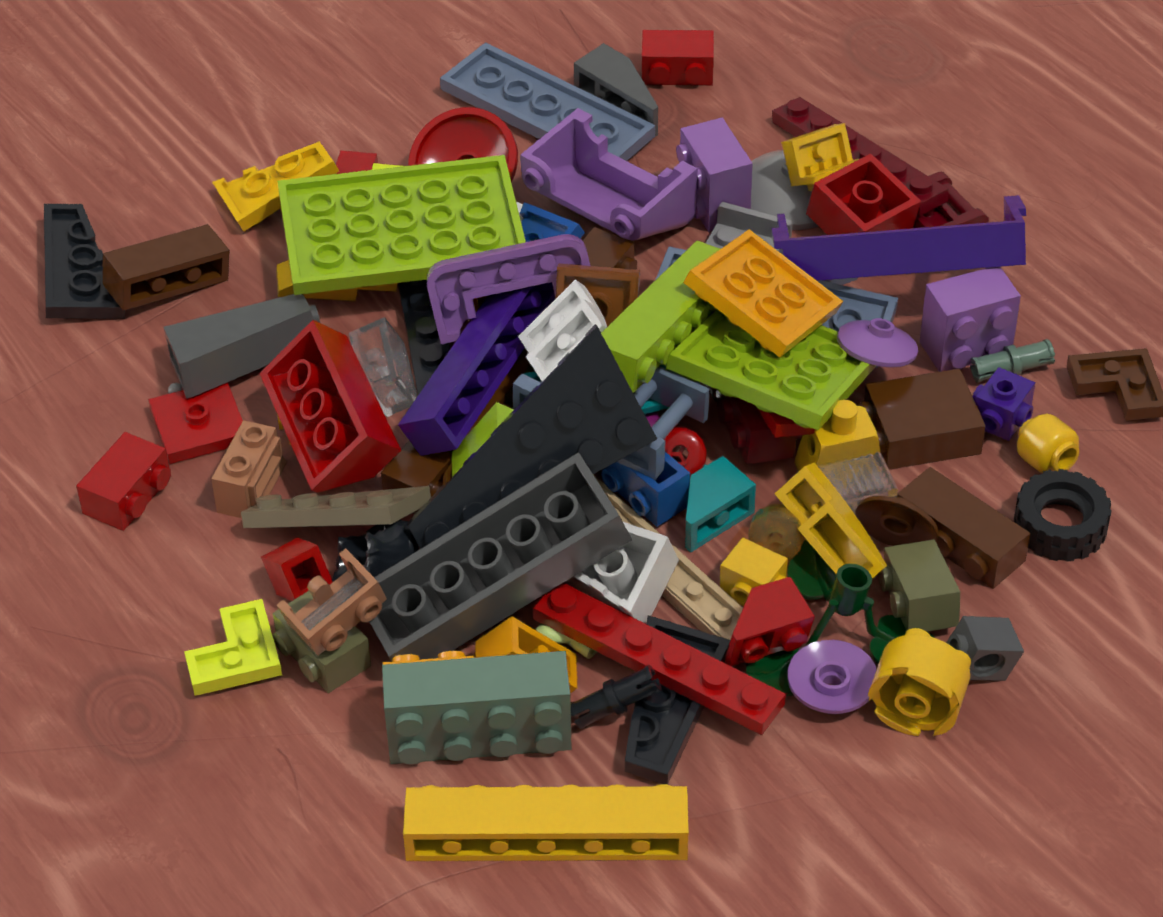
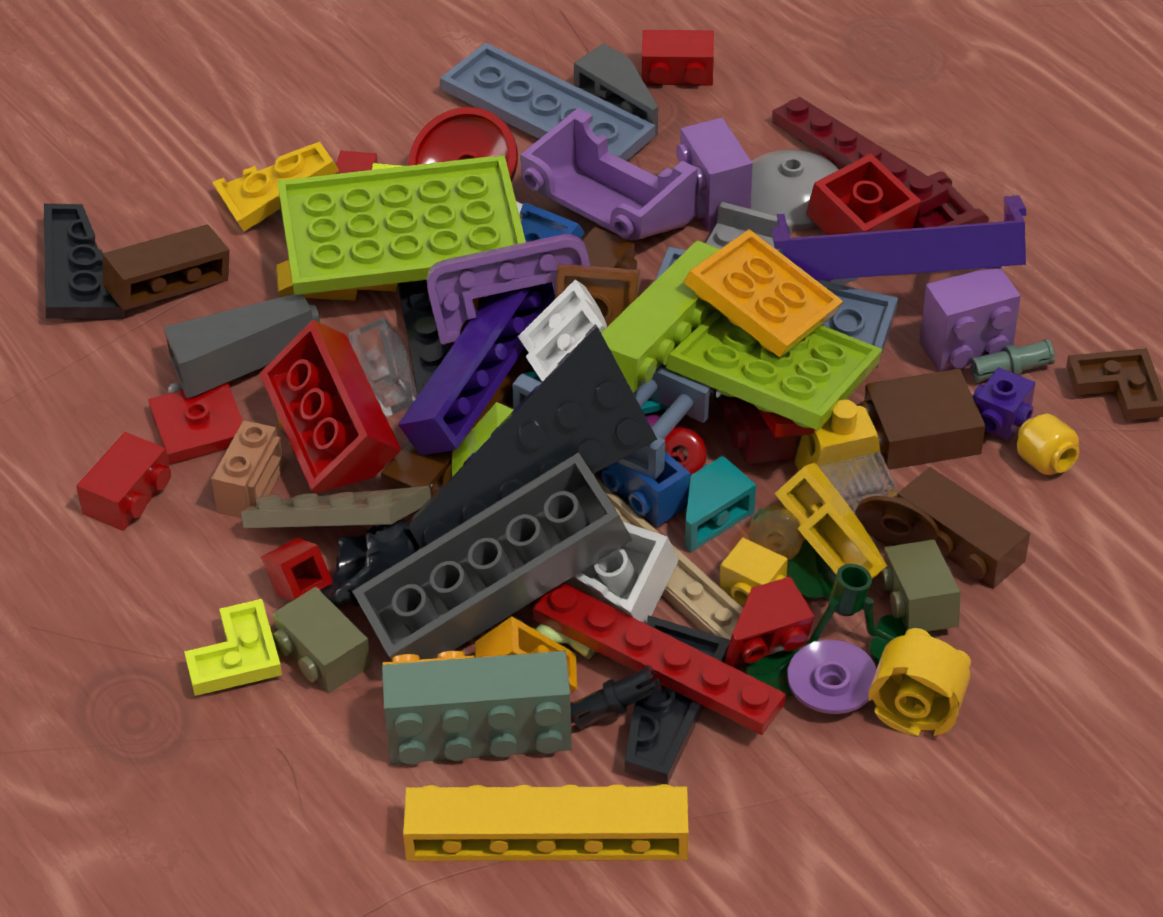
nougat window [277,548,387,656] -> none
yellow bracket [781,123,859,191] -> none
medium lavender dish [837,318,918,367] -> none
dark grey brick [946,616,1024,681] -> none
black tyre [1014,469,1112,562] -> none

